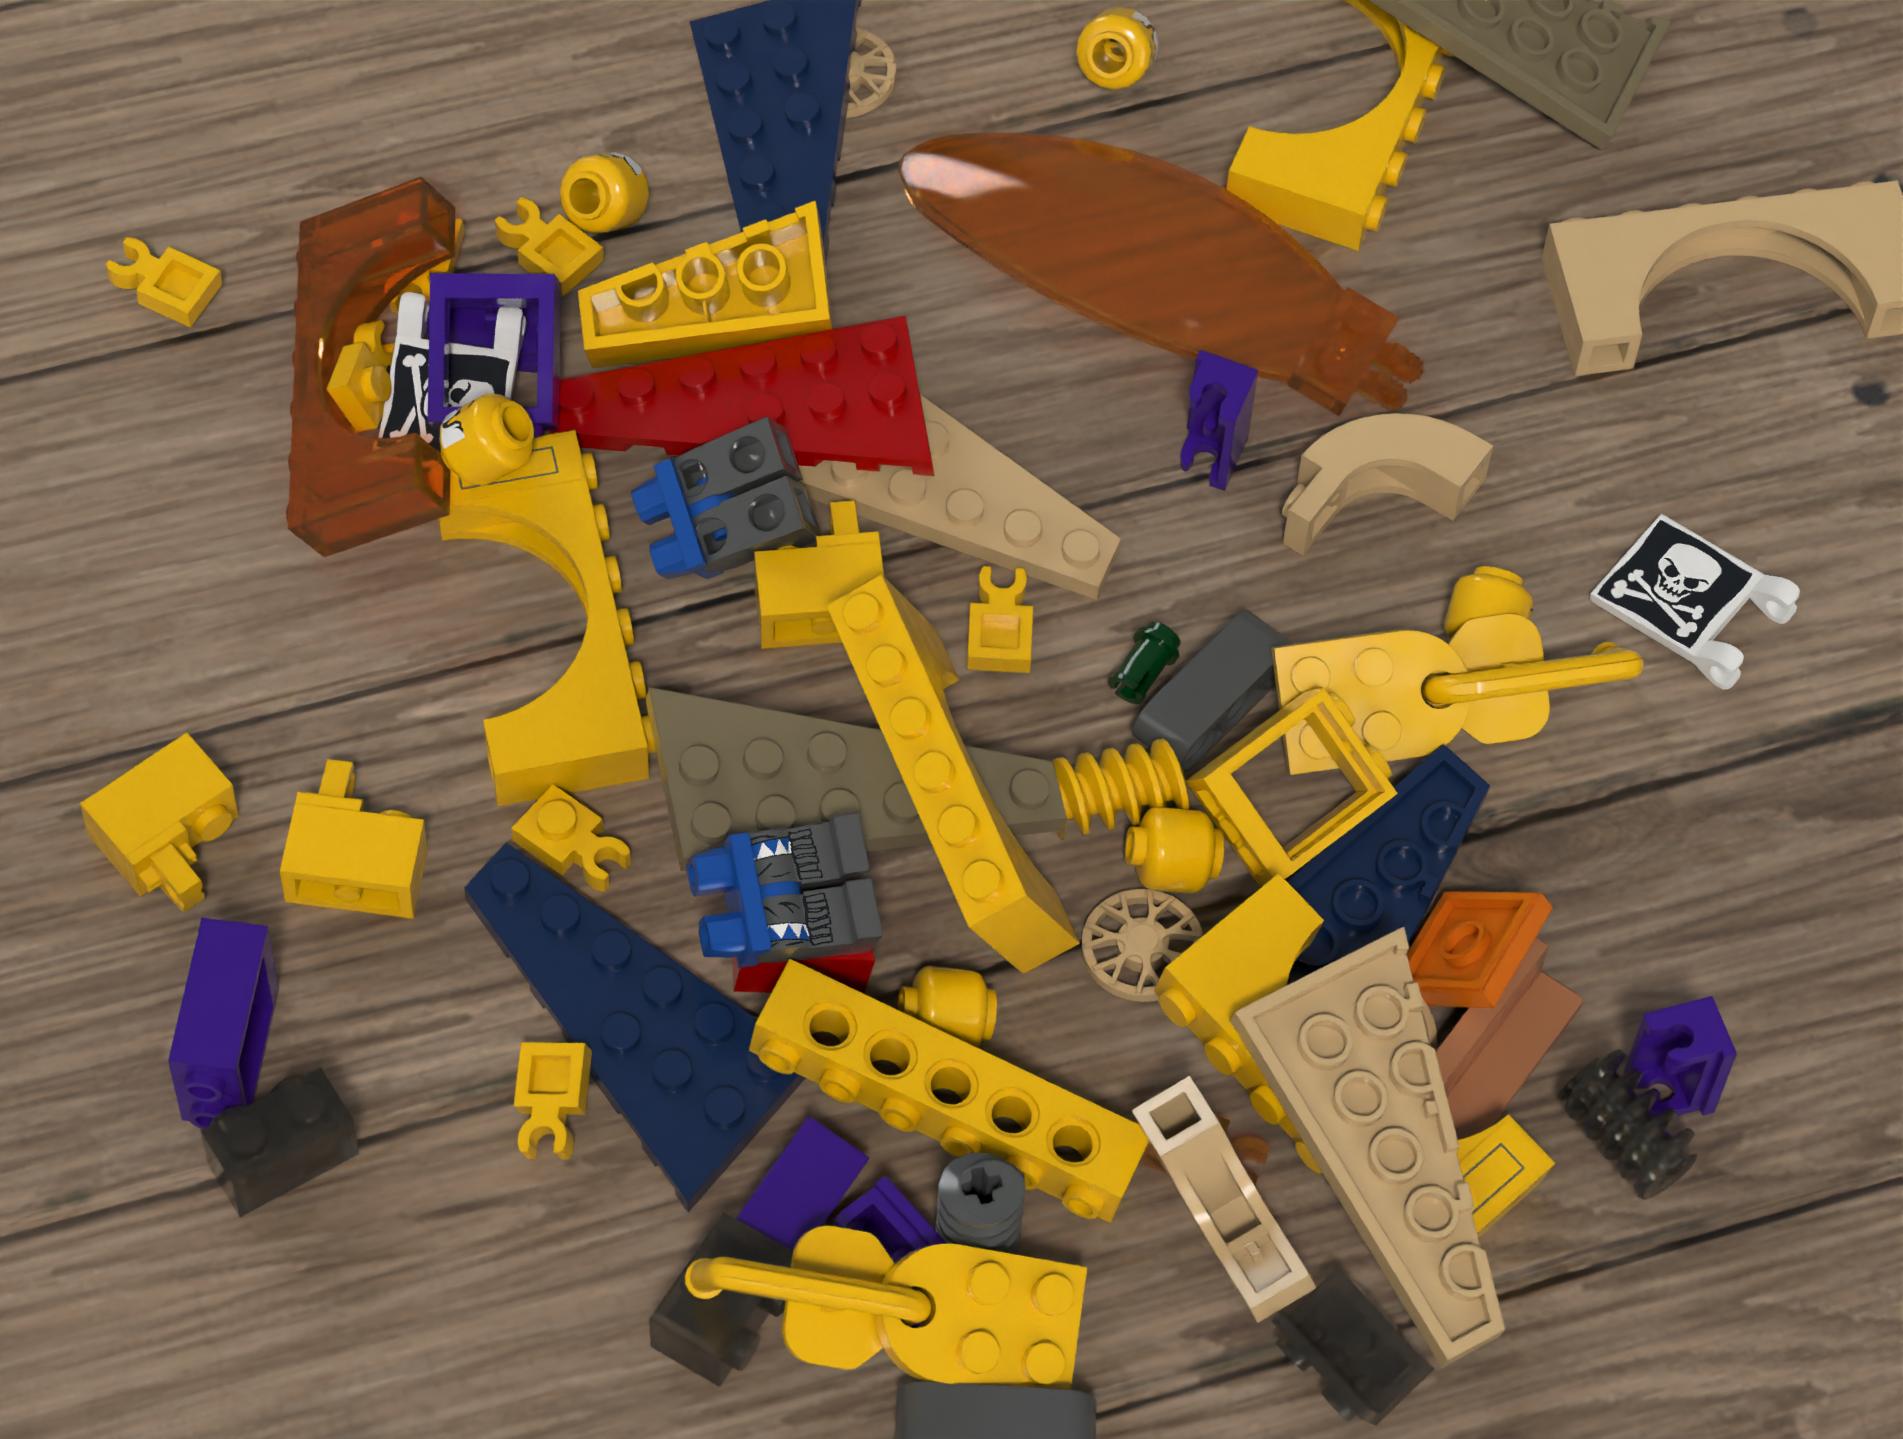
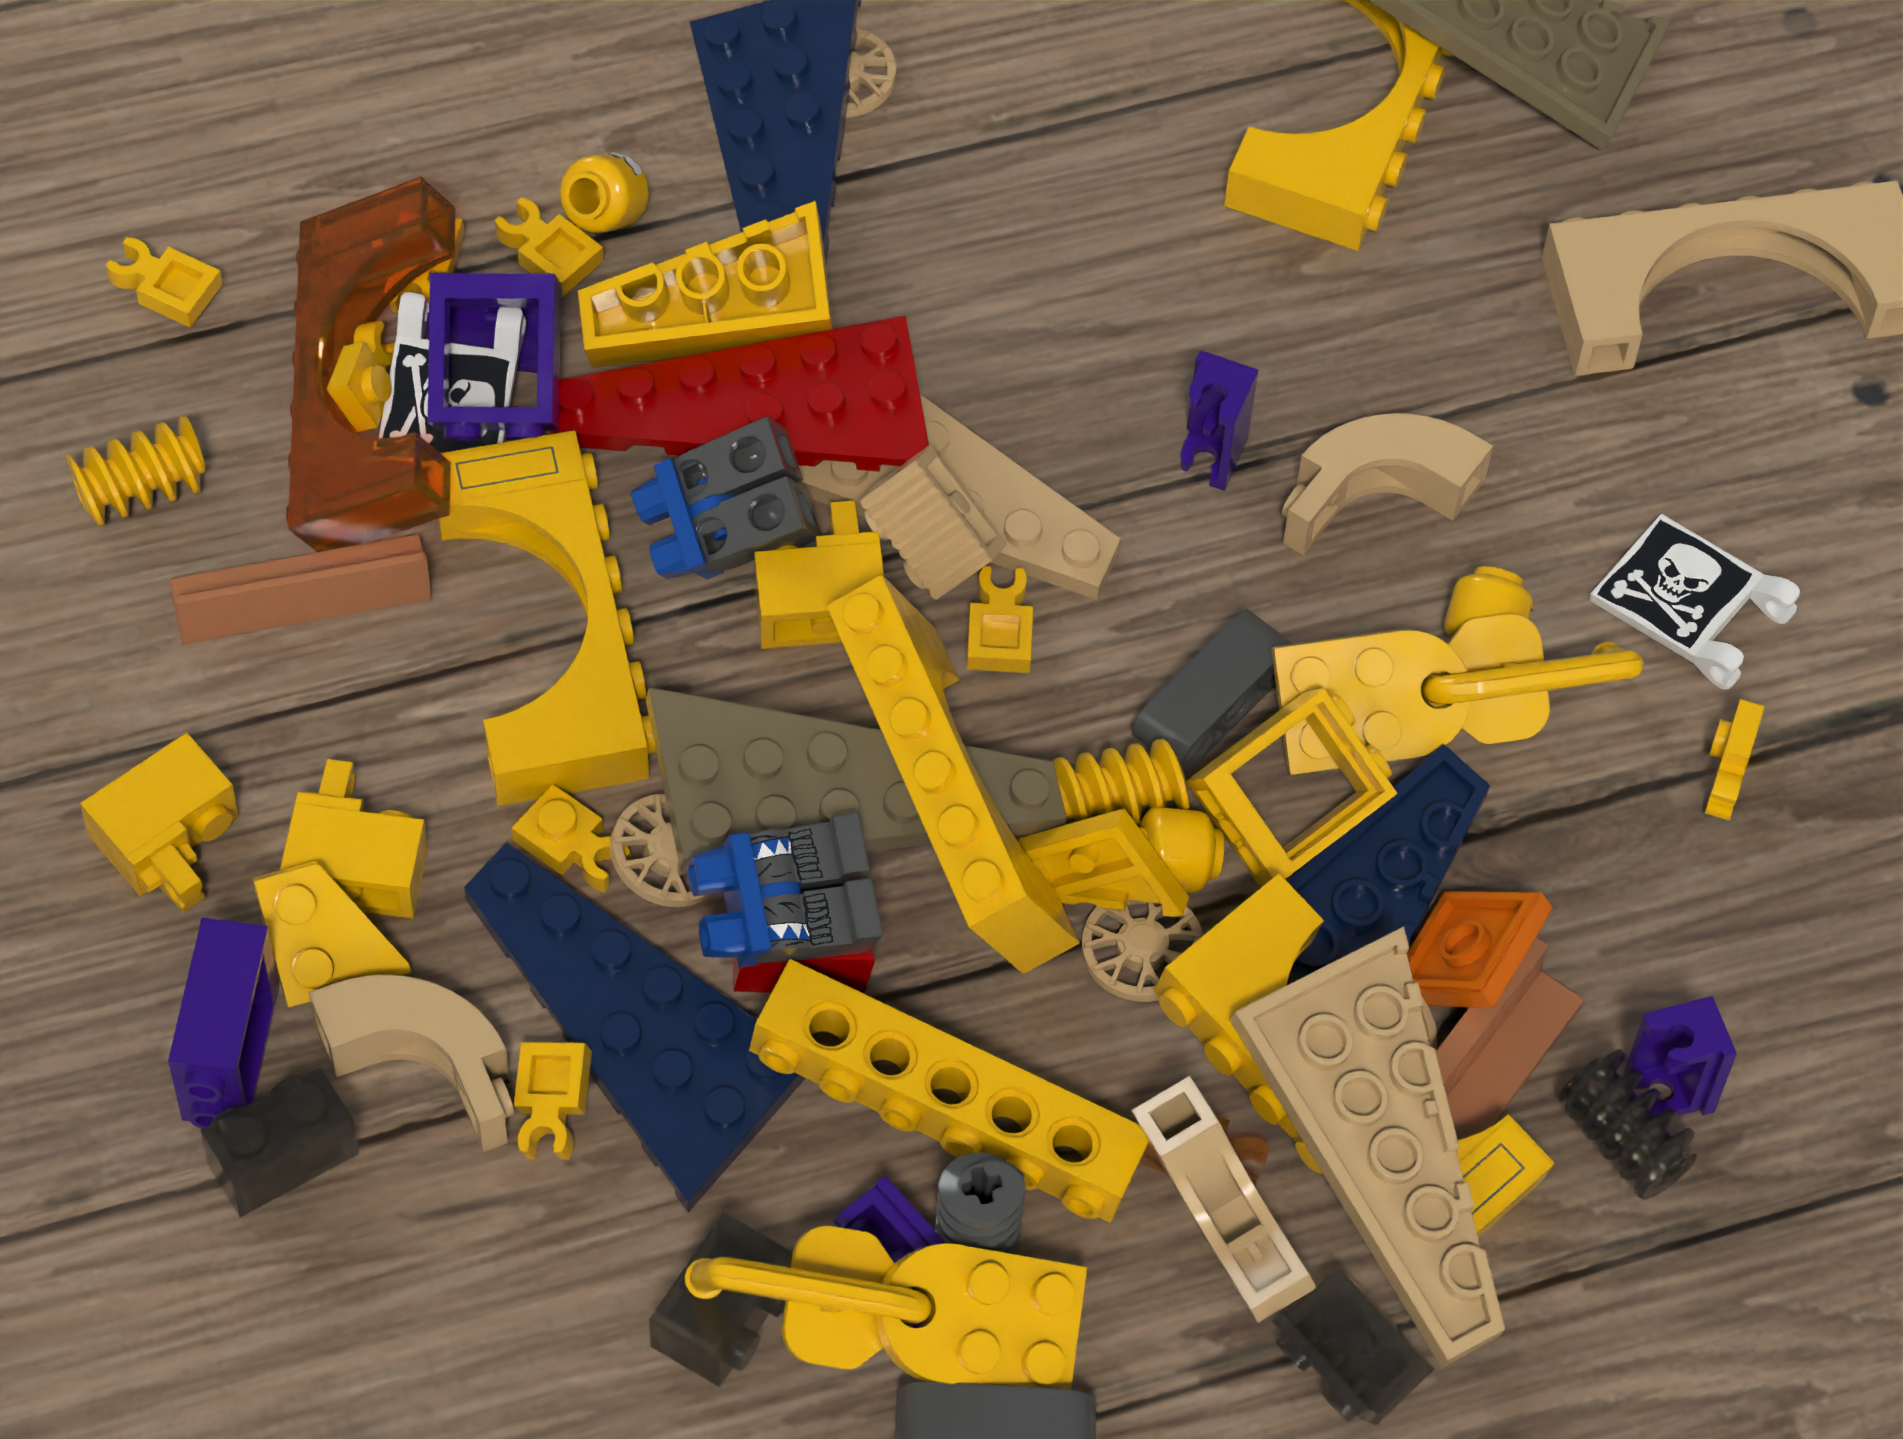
yellow head [439,393,534,486] -> none
dark purple hinge [724,1116,869,1267] -> none
yellow head [897,966,997,1048] -> none
clear orange windscreen [899,132,1425,417] -> none
yellow head [1076,7,1158,90] -> none
dark green pin [1108,622,1181,704] -> none
none -> yellow piece [65,415,206,527]
none -> nougat panel [170,534,432,645]
none -> yellow wing [252,860,411,1008]
none -> tan arch [309,975,514,1152]
none -> tan wheel [610,794,712,907]
none -> tan brick [860,445,1006,600]
none -> yellow wing [1018,808,1190,917]
none -> yellow plate [1705,699,1765,821]

